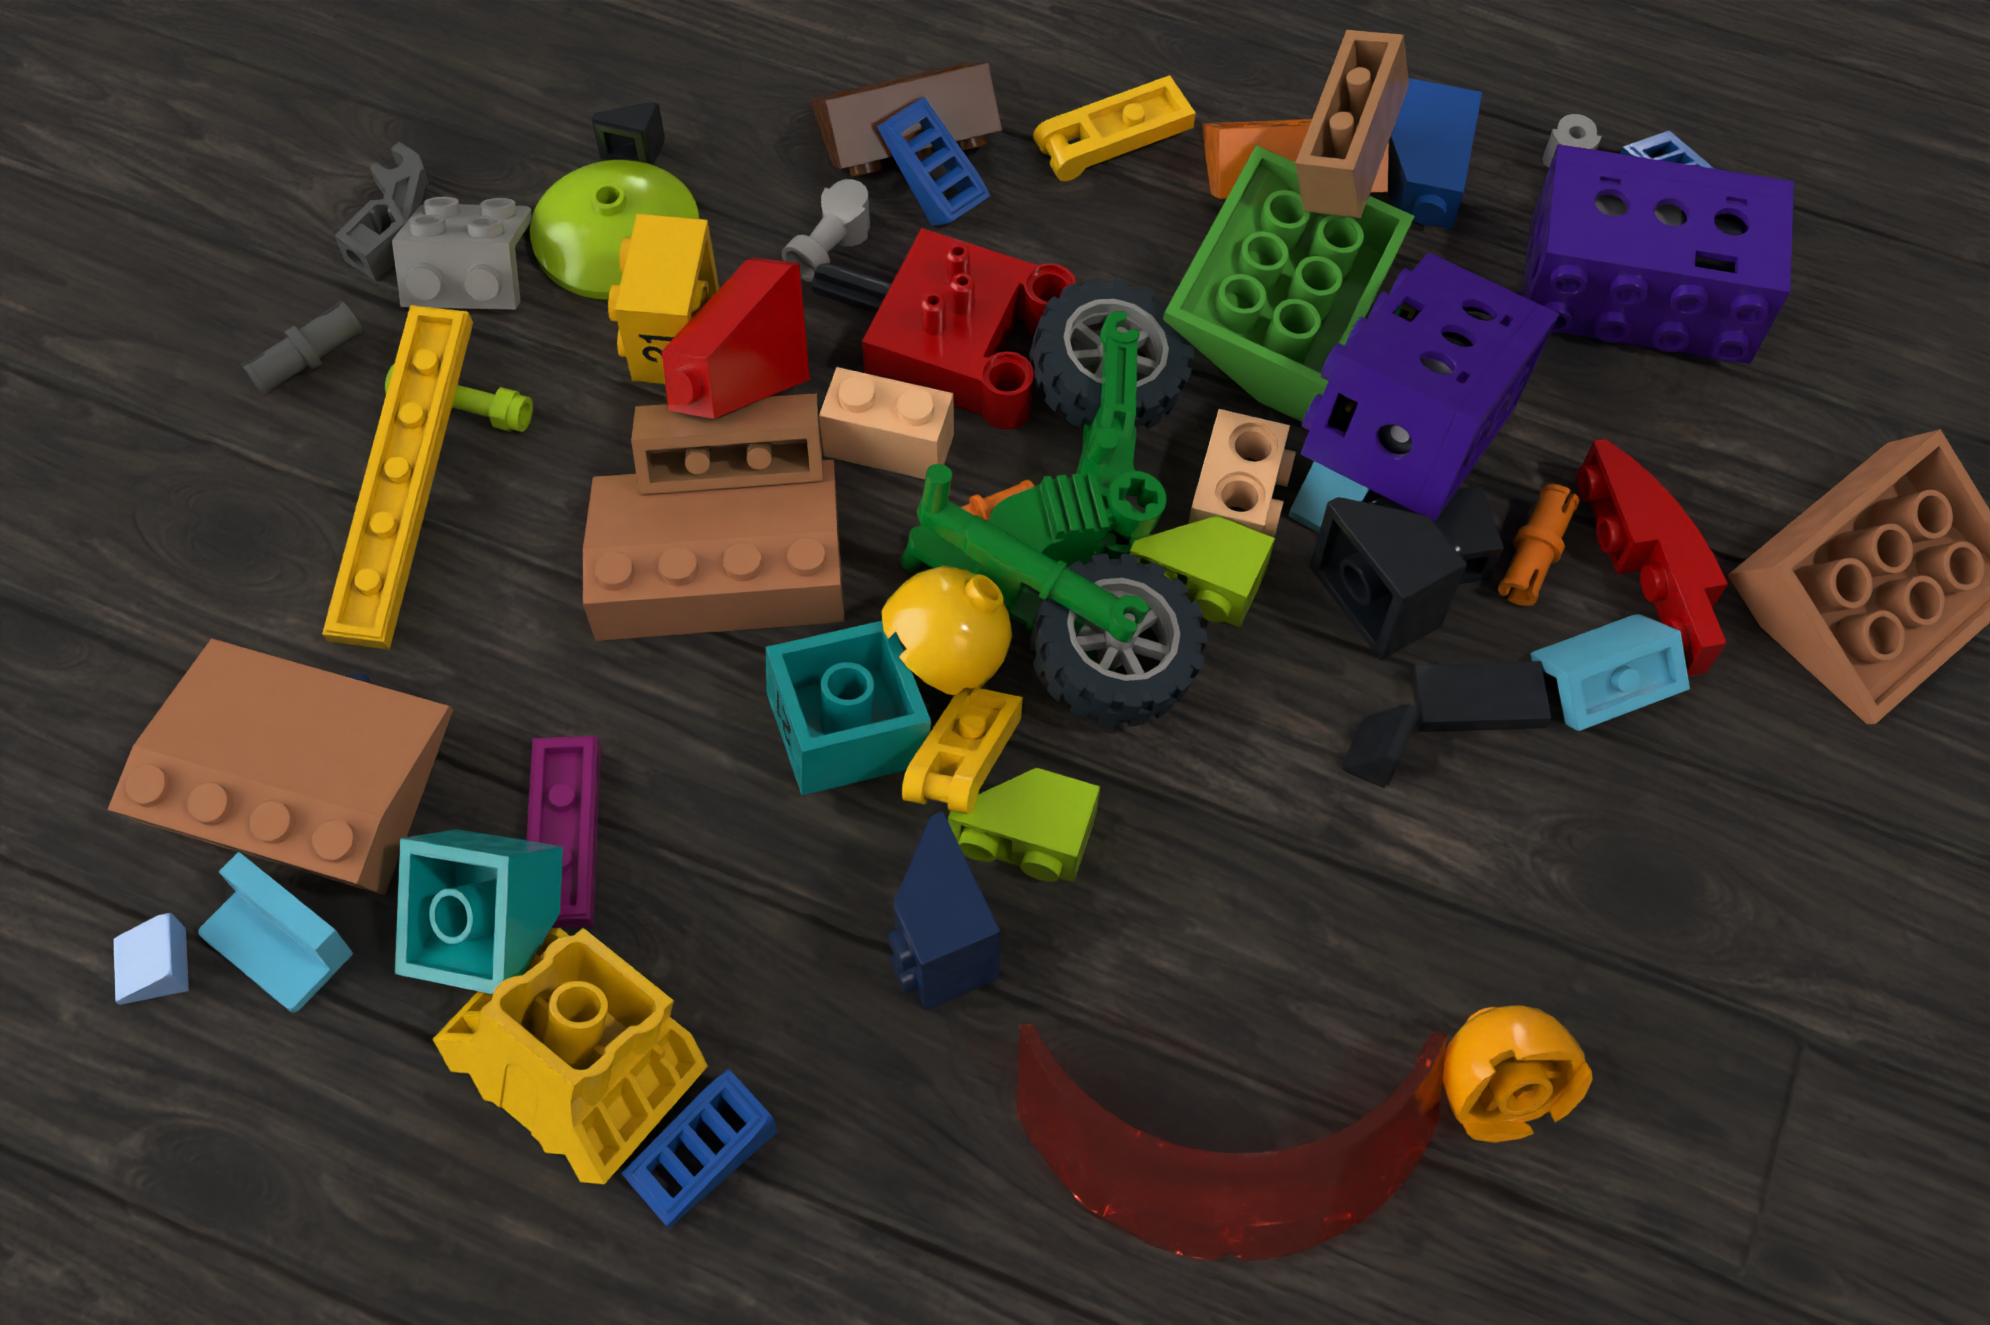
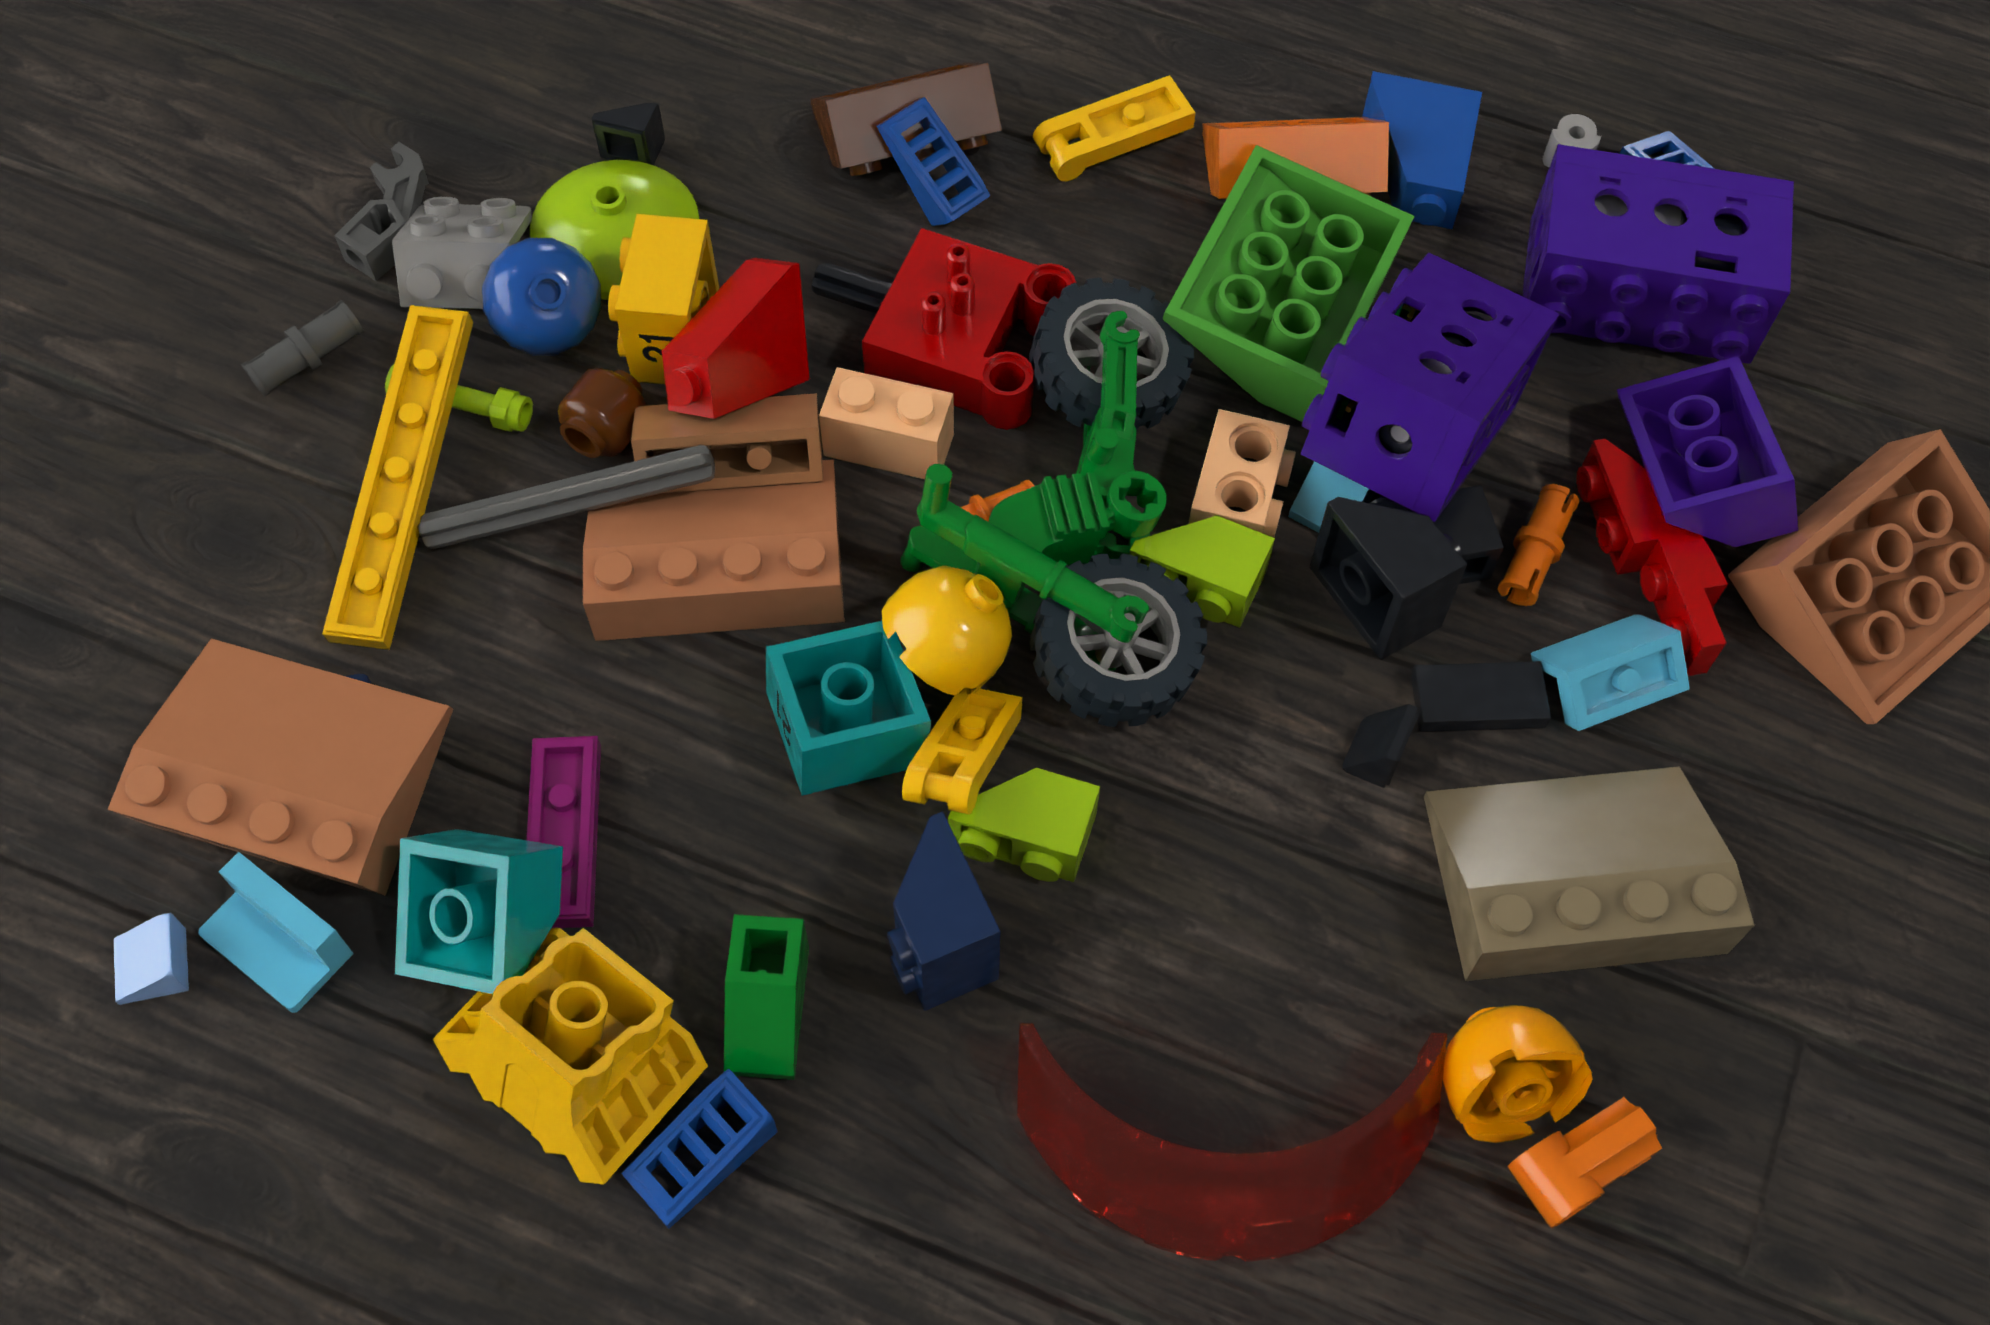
light grey leg [782,179,870,282] -> none
medium nougat brick [1295,30,1409,218] -> none
none -> dark grey axle [418,445,716,549]
none -> blue cylinder [482,238,602,356]
none -> reddish brown head [558,368,647,458]
none -> green slope [724,914,809,1080]
none -> dark tan slope [1424,766,1755,981]
none -> orange piece [1507,1097,1662,1229]
none -> dark purple slope [1617,356,1798,547]

